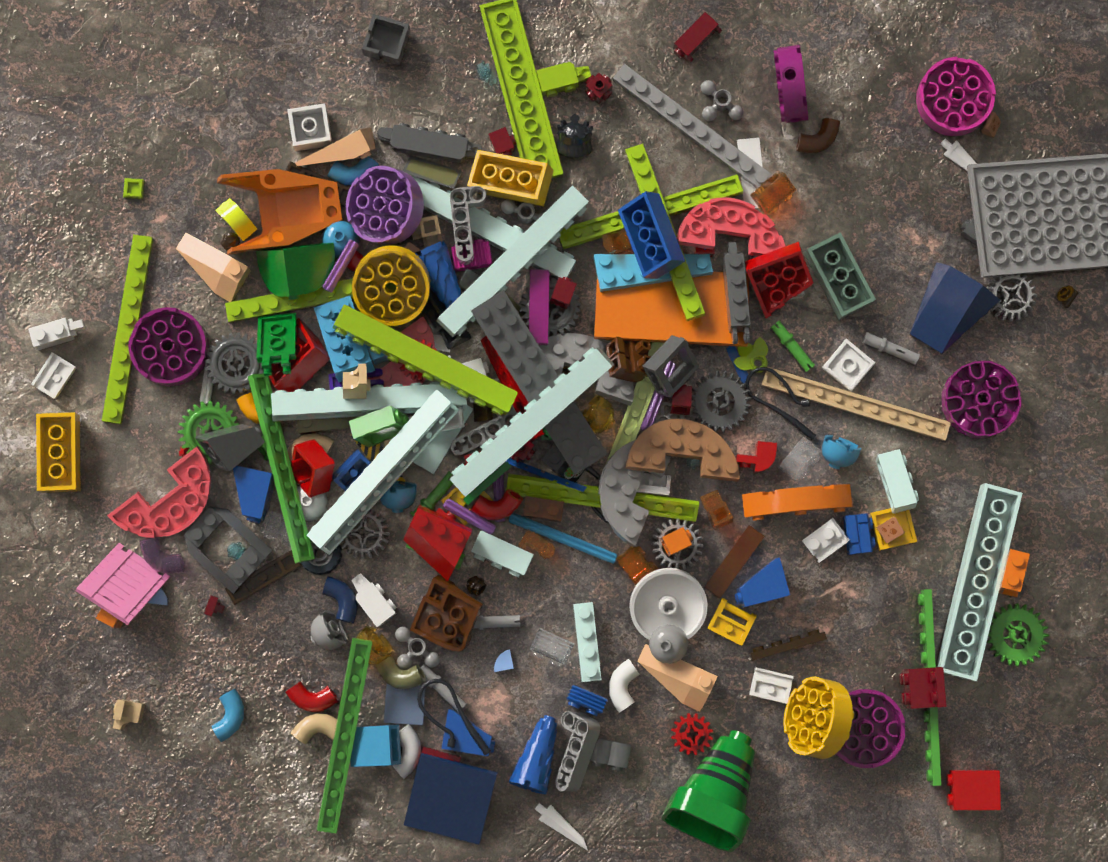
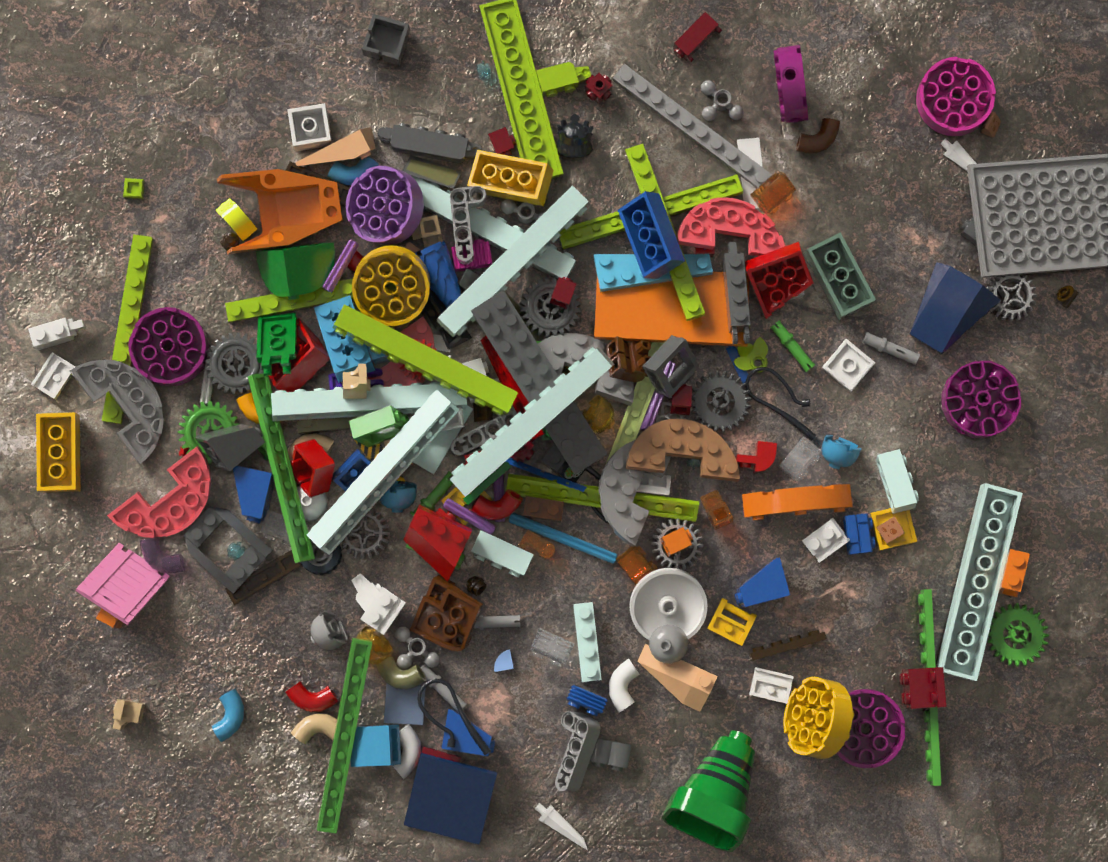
light blue tile [148,589,168,605] -> none
light nougat wedge [176,233,251,302] -> none
dark red plate [204,595,225,617] -> none
dark azure cylinder [322,221,360,259] -> none
dark blue cylinder [322,576,358,624] -> none
blue cone [509,715,557,795] -> none
magenta tile [529,269,549,345] -> none
clear orange brick [602,228,632,254] -> none
red gear [671,713,713,755] -> none
reddish brown tile [704,525,765,599] -> none
tan plate [761,367,951,441] -> none
red brick [946,770,1001,810] -> none
none -> light grey plate [70,360,164,464]
none -> white plate [361,587,406,635]

